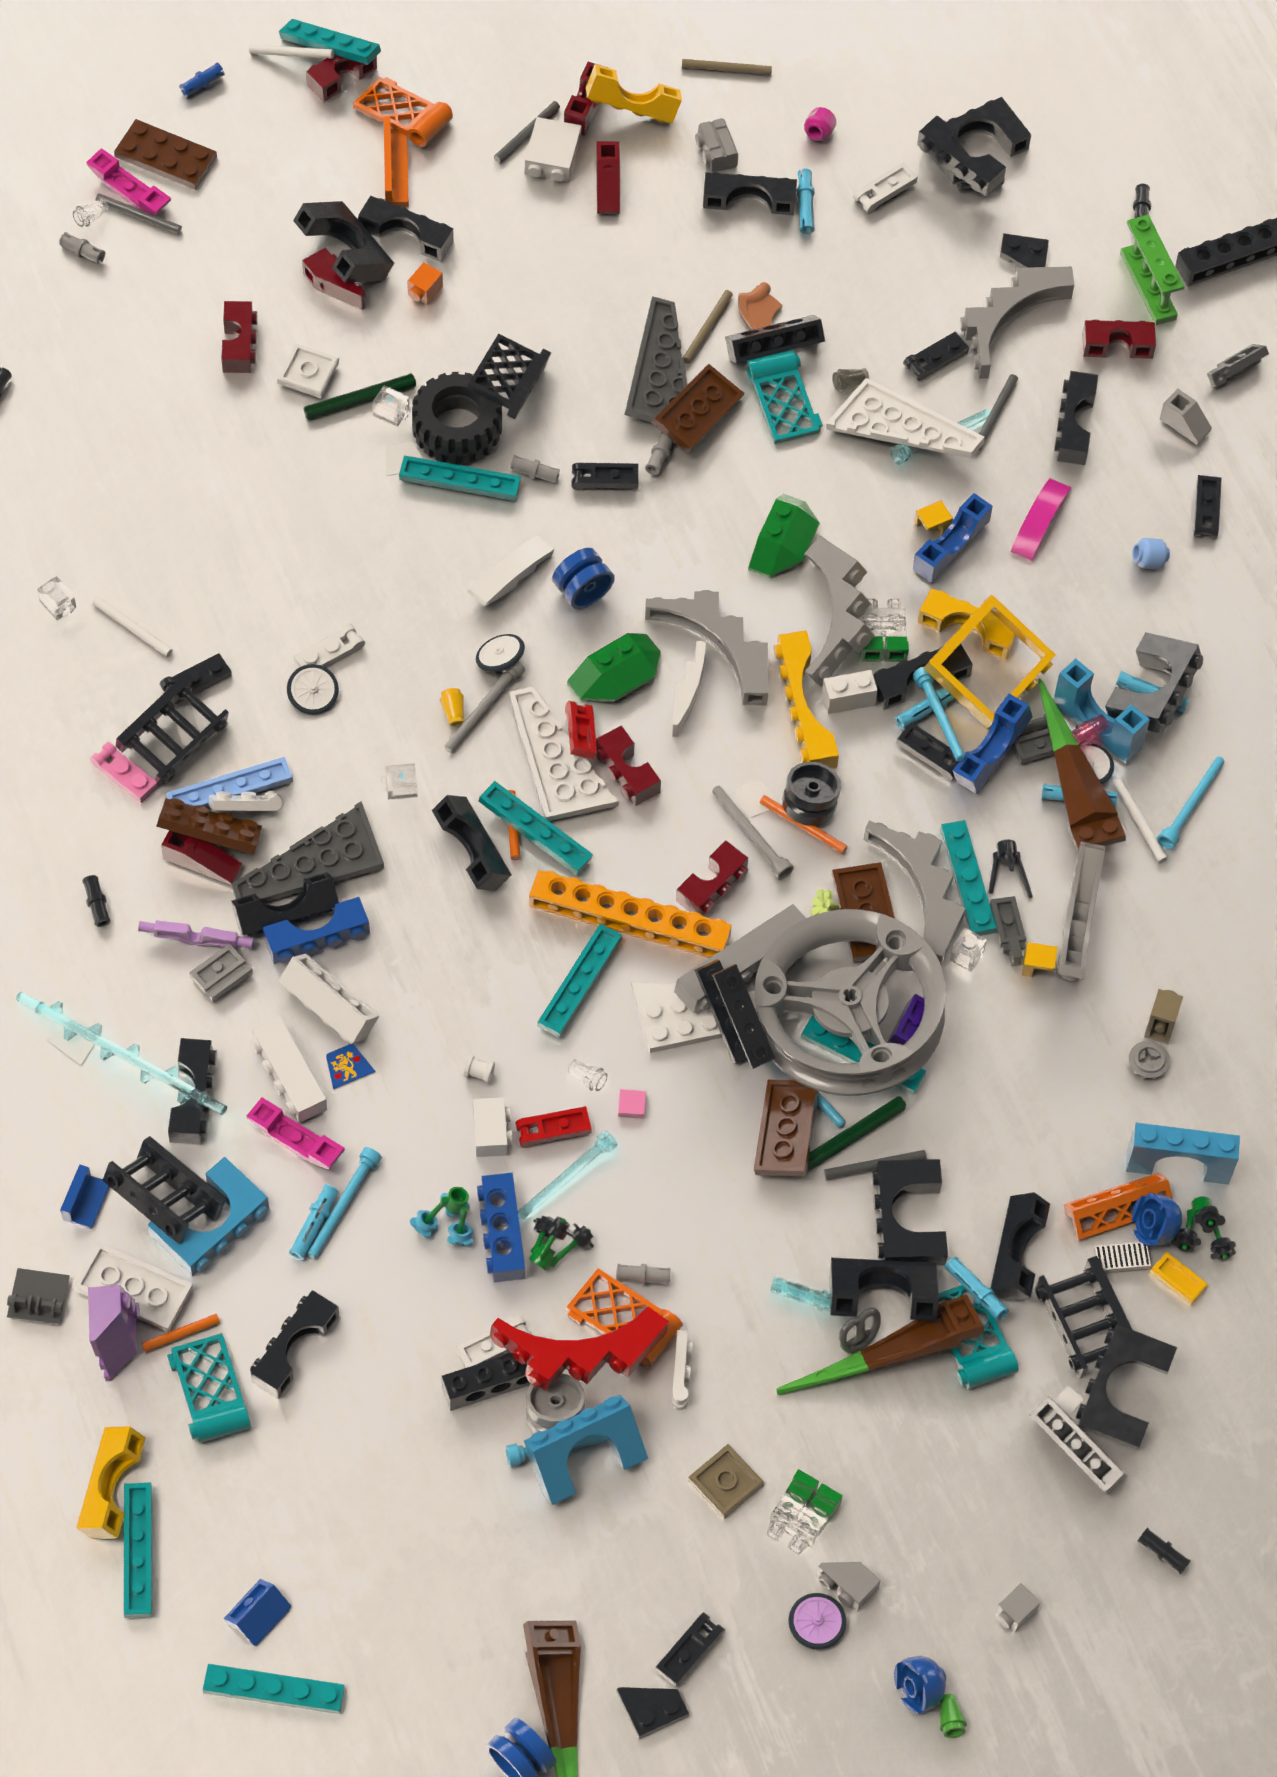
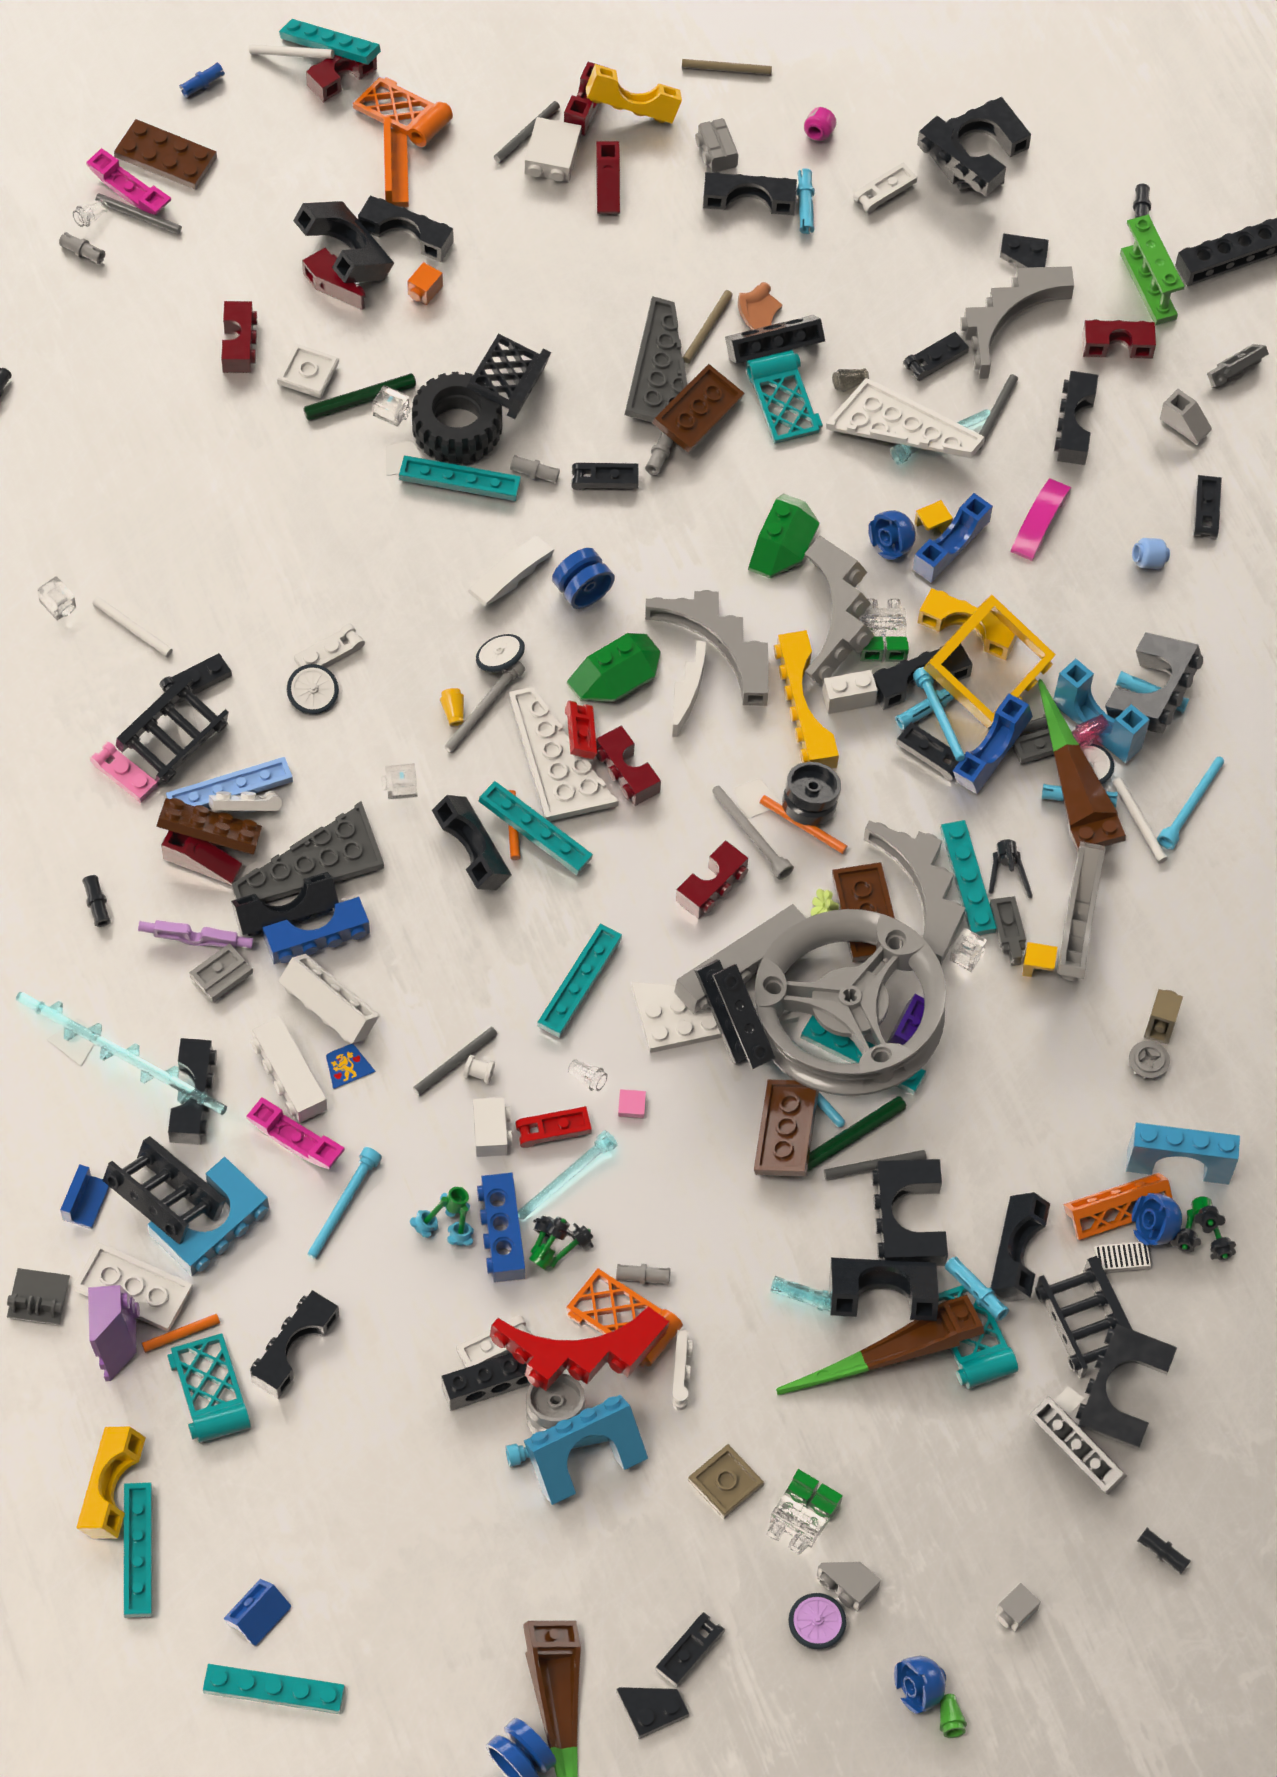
medium azure pin [289,1184,339,1260] -> none
light orange brick [529,870,732,958] -> none
dark grey piece [838,1308,881,1353] -> none
yellow tile [1150,1252,1208,1306] -> none
none -> dark grey bar [413,1026,497,1096]
none -> blue cylinder [868,510,916,560]

